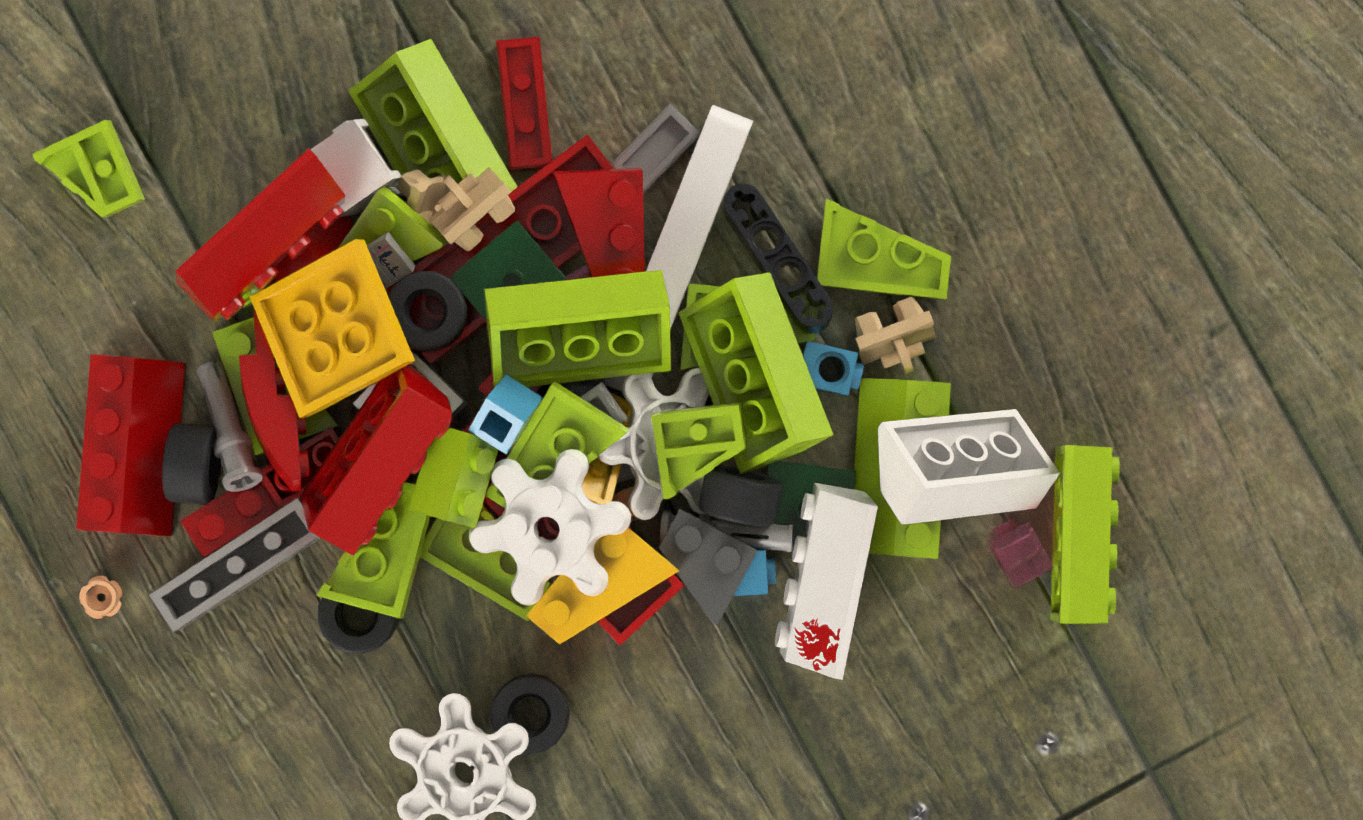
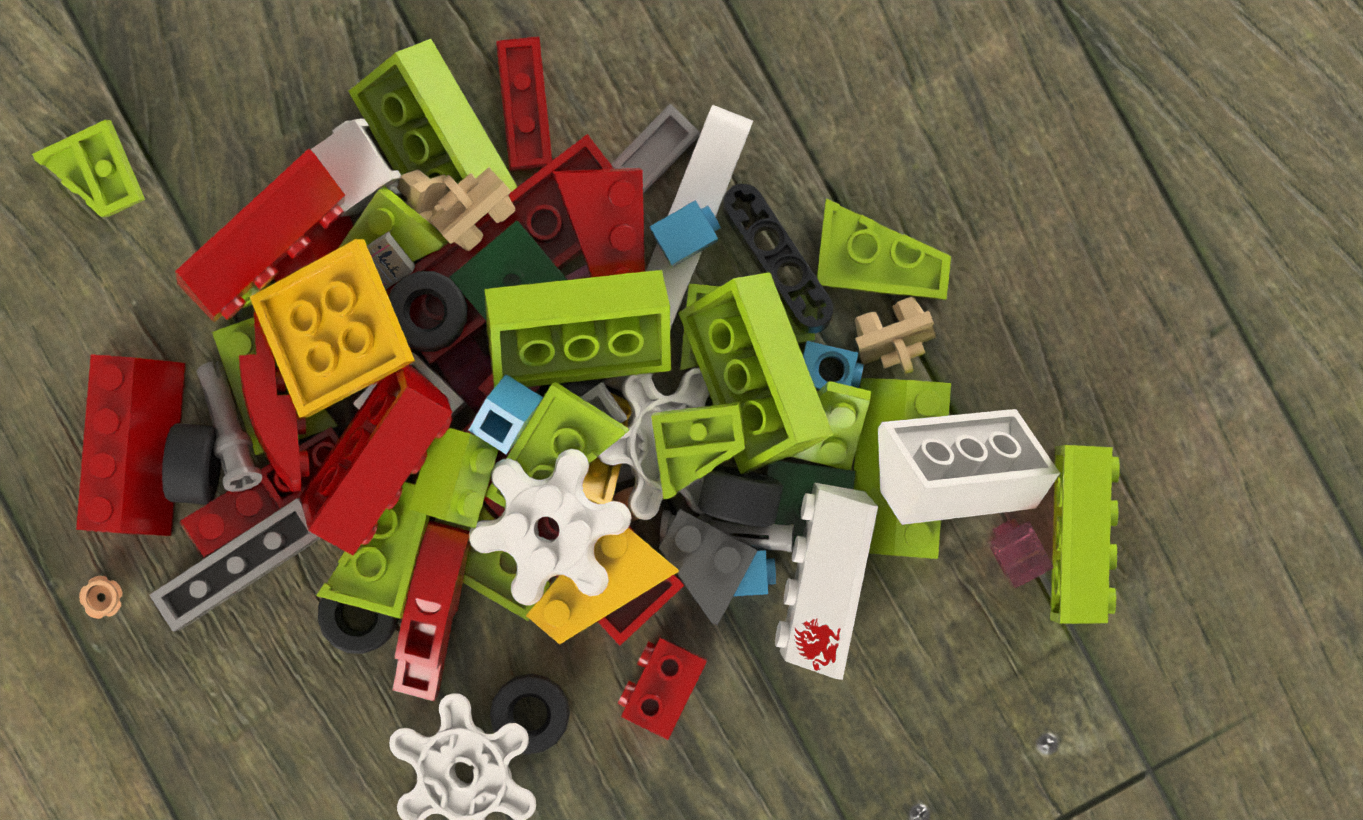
none -> red slope [393,521,470,701]
none -> clear pink brick [436,336,492,413]
none -> red brick [617,636,707,740]
none -> dark azure brick [650,200,721,268]
none -> lime wing [790,381,871,470]

